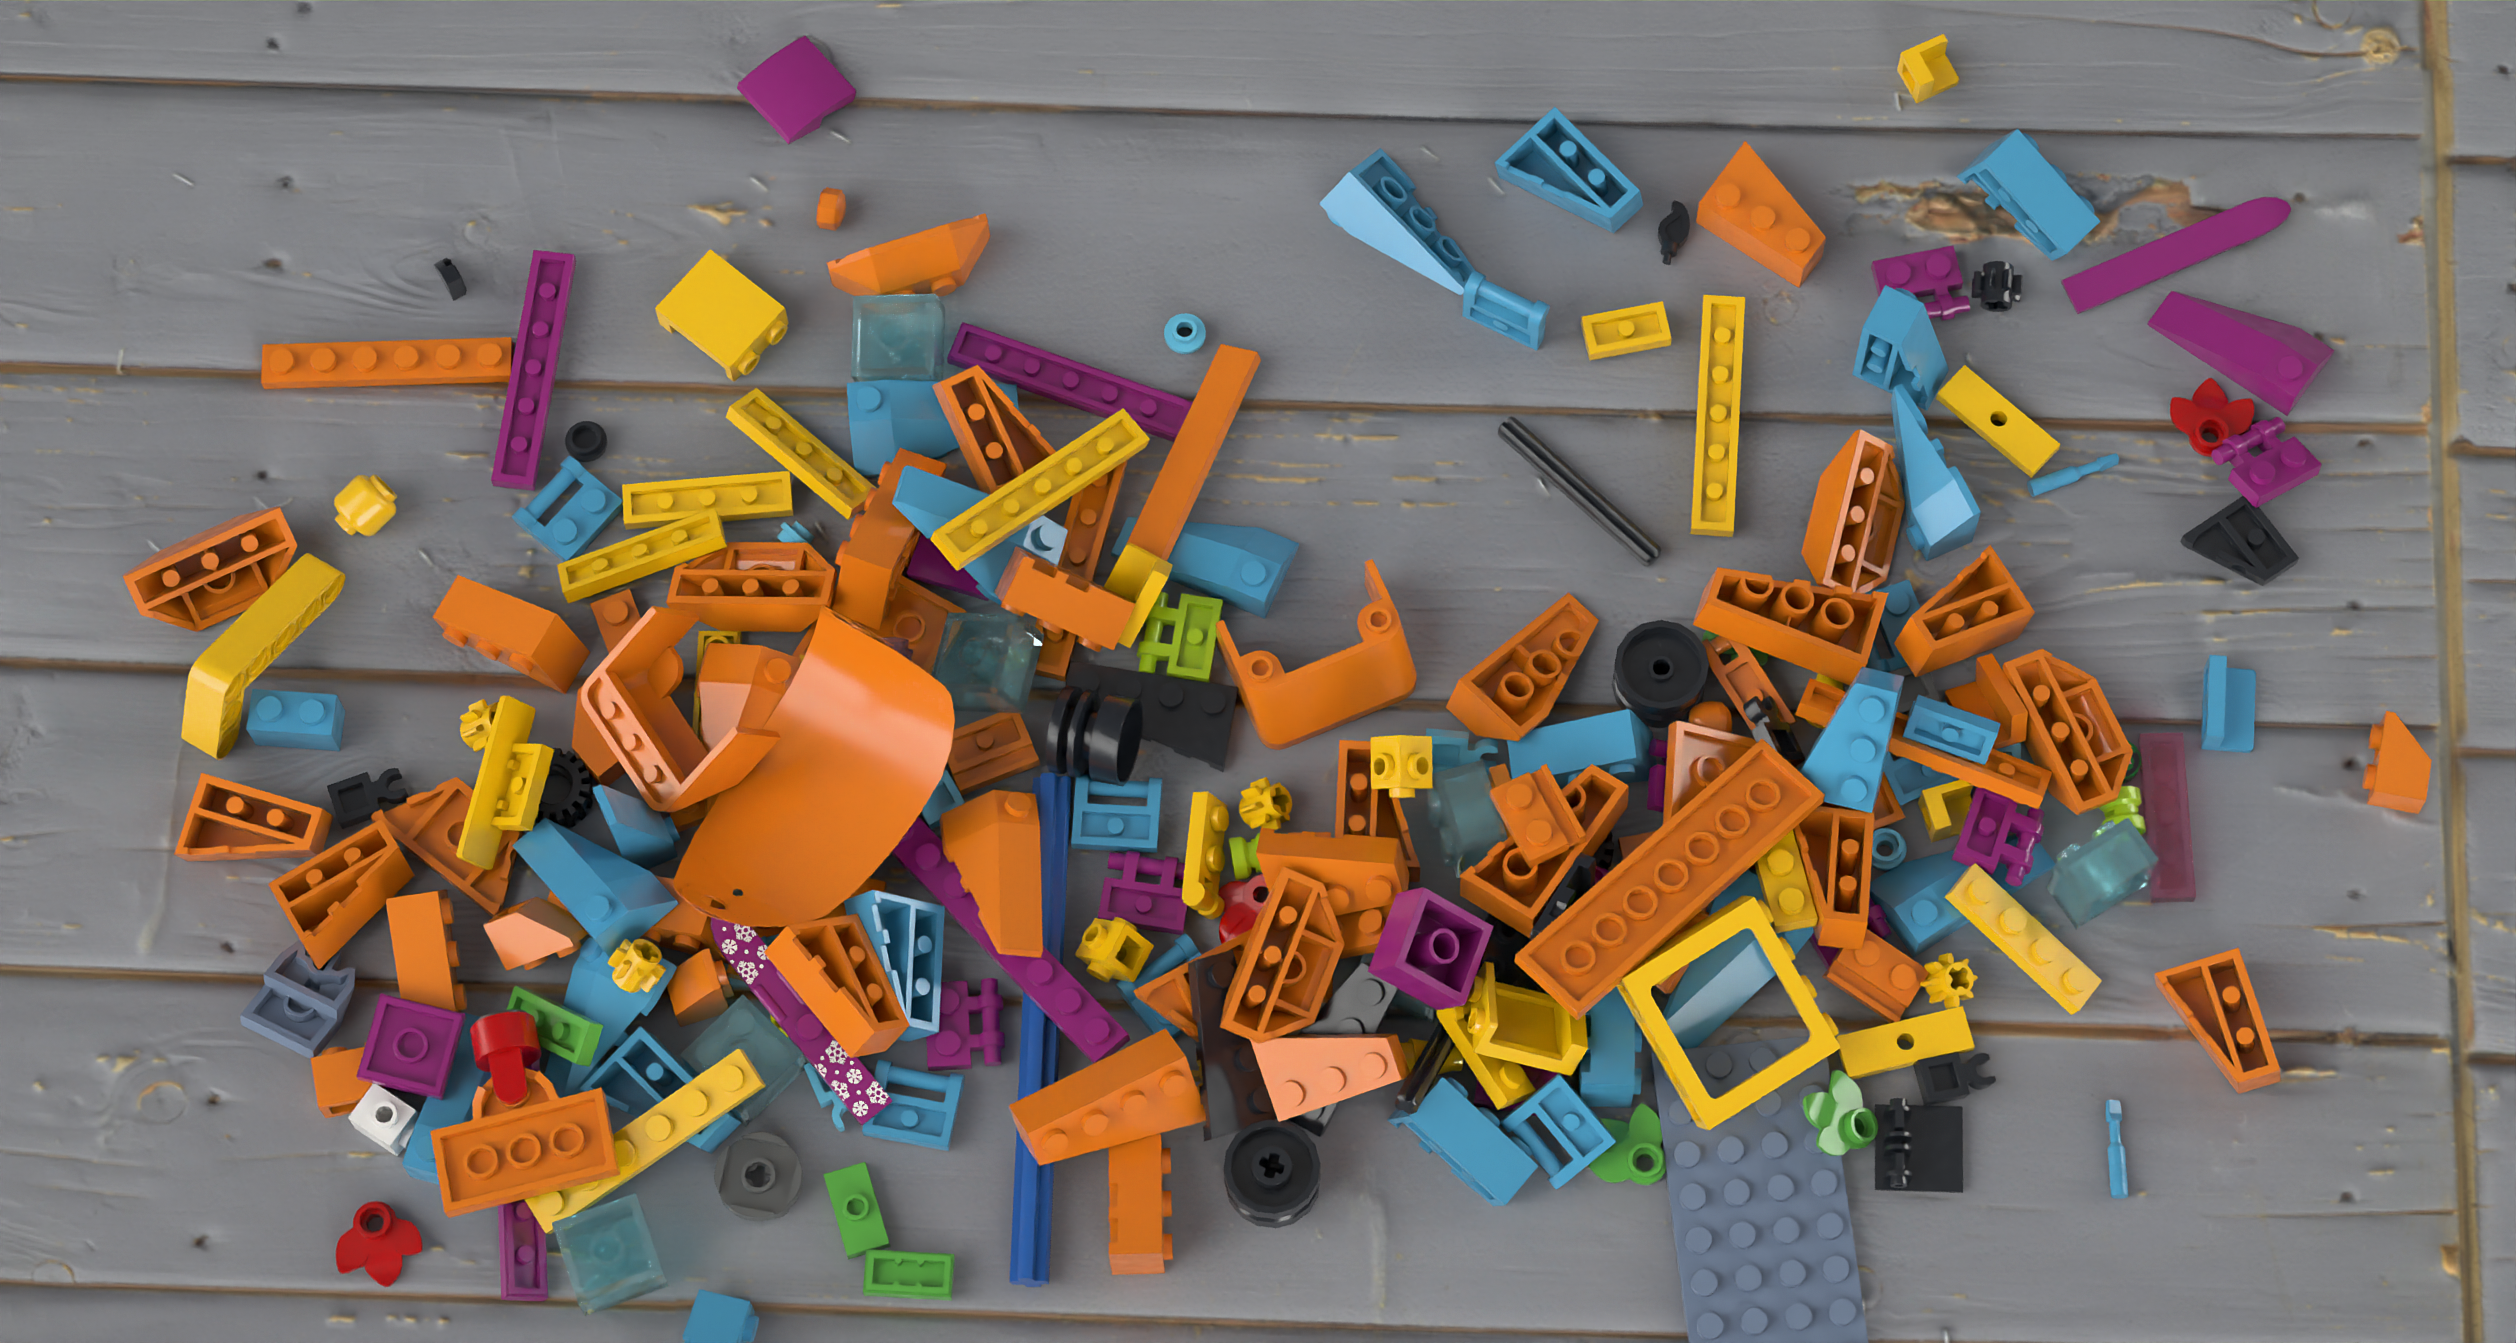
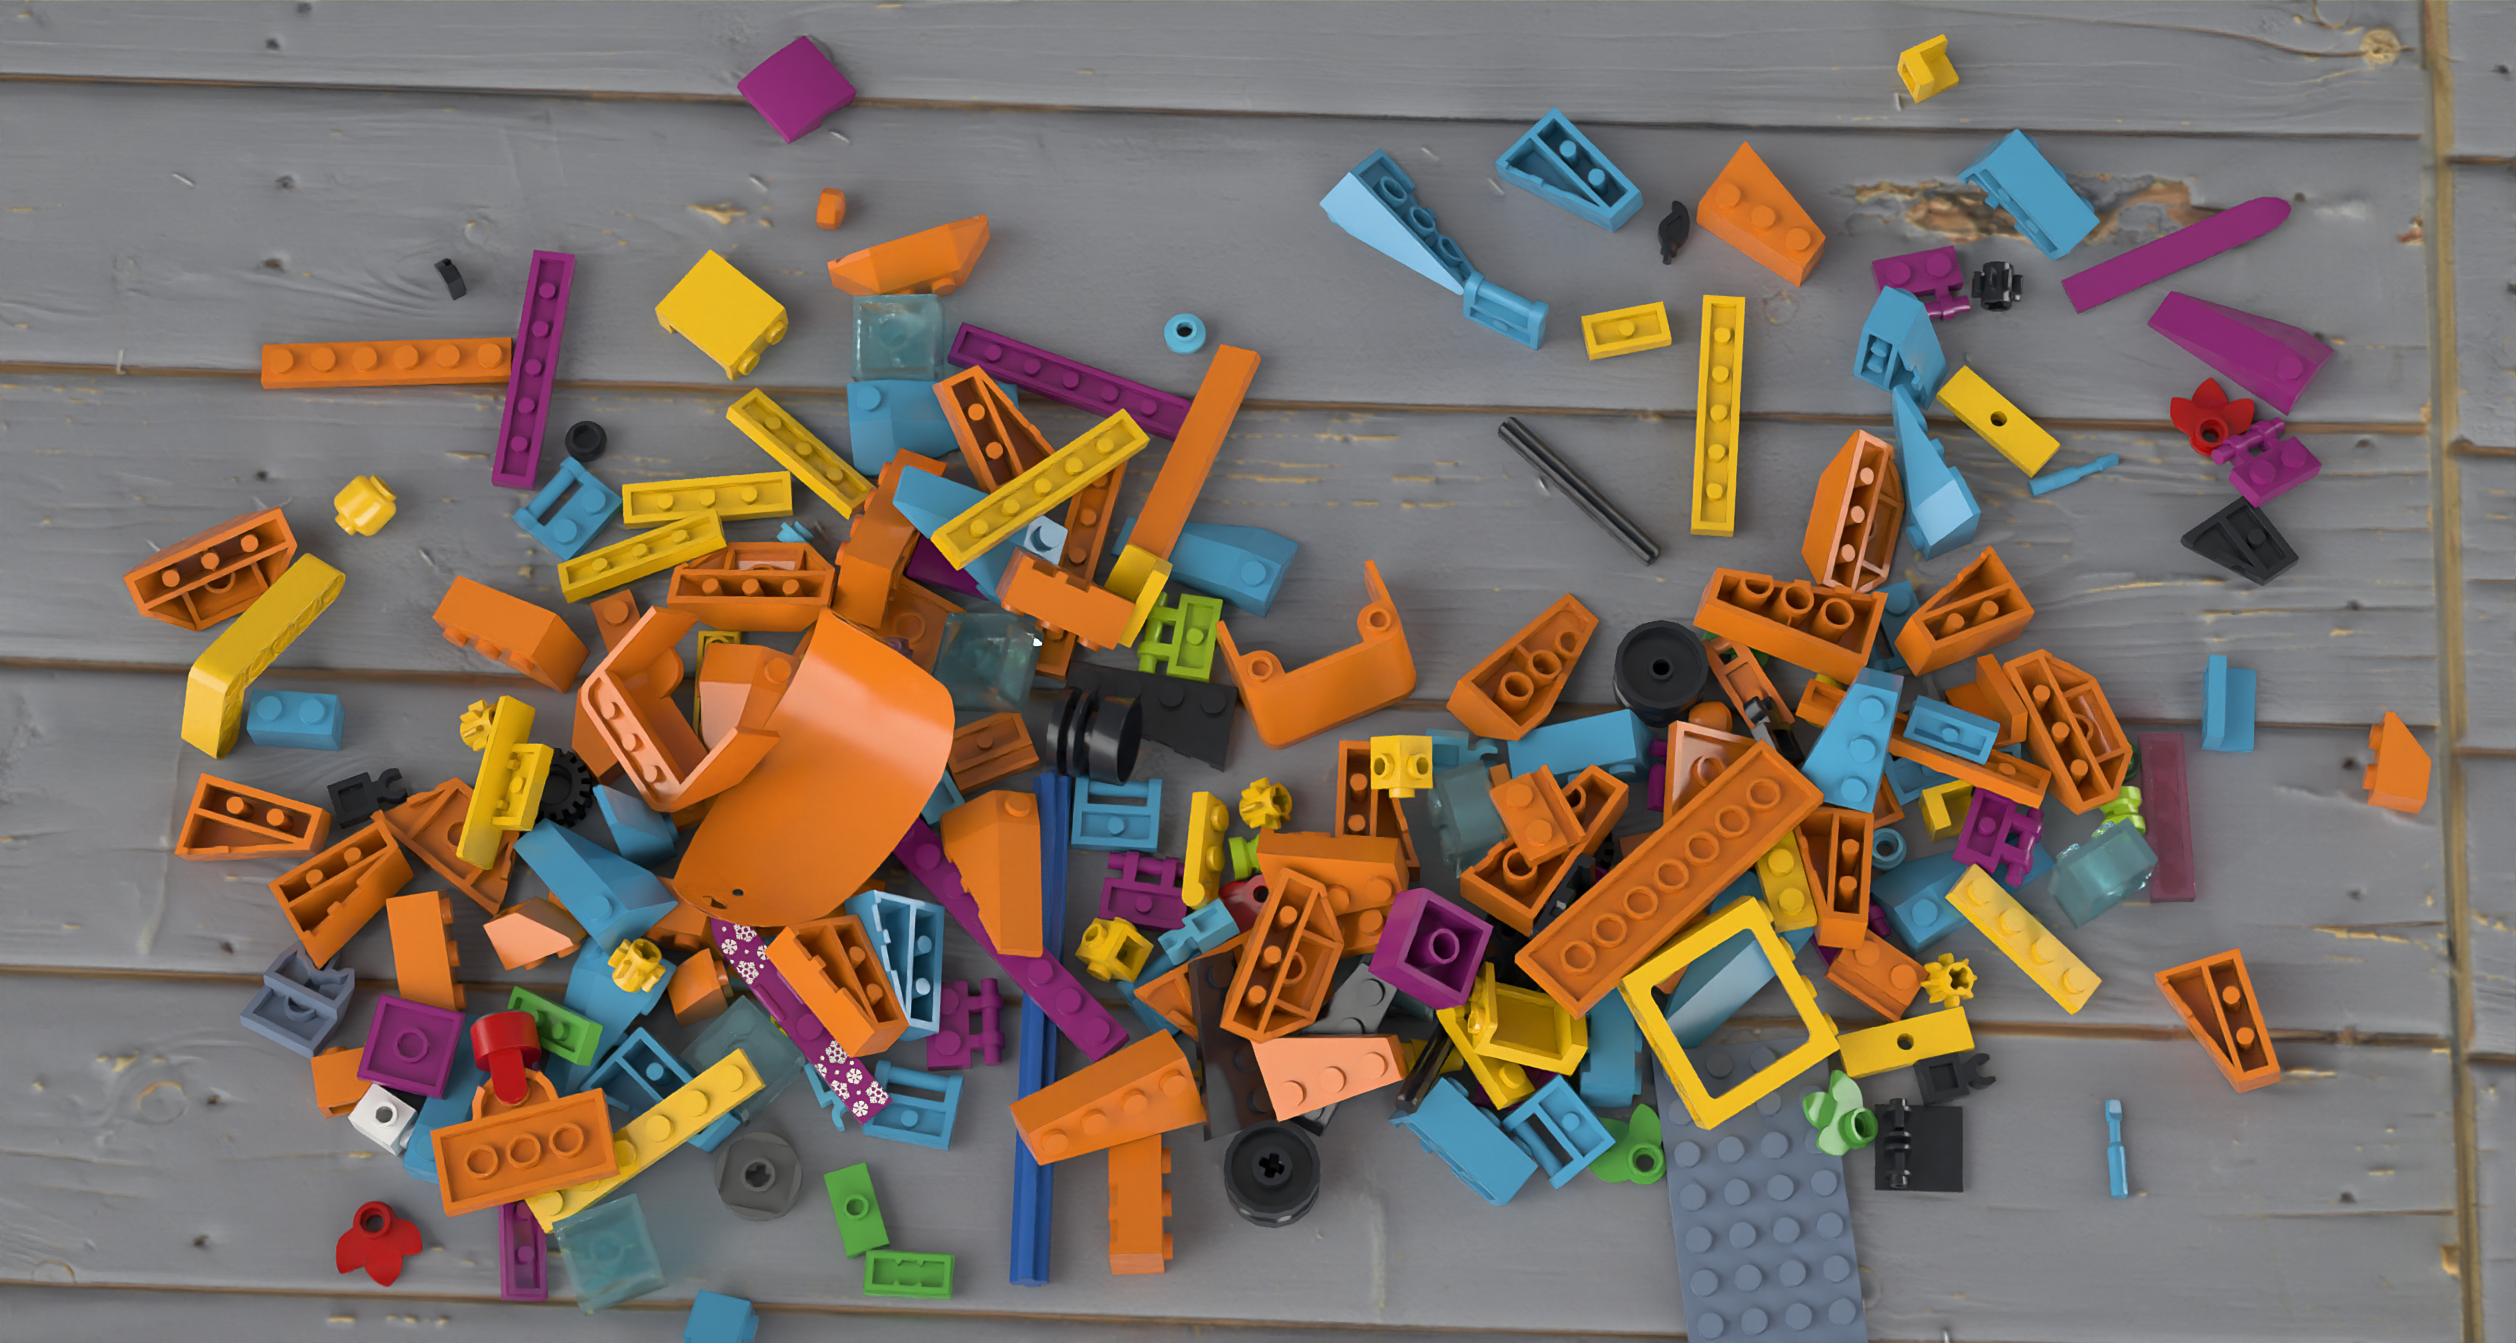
none -> medium azure plate [1158,898,1240,965]

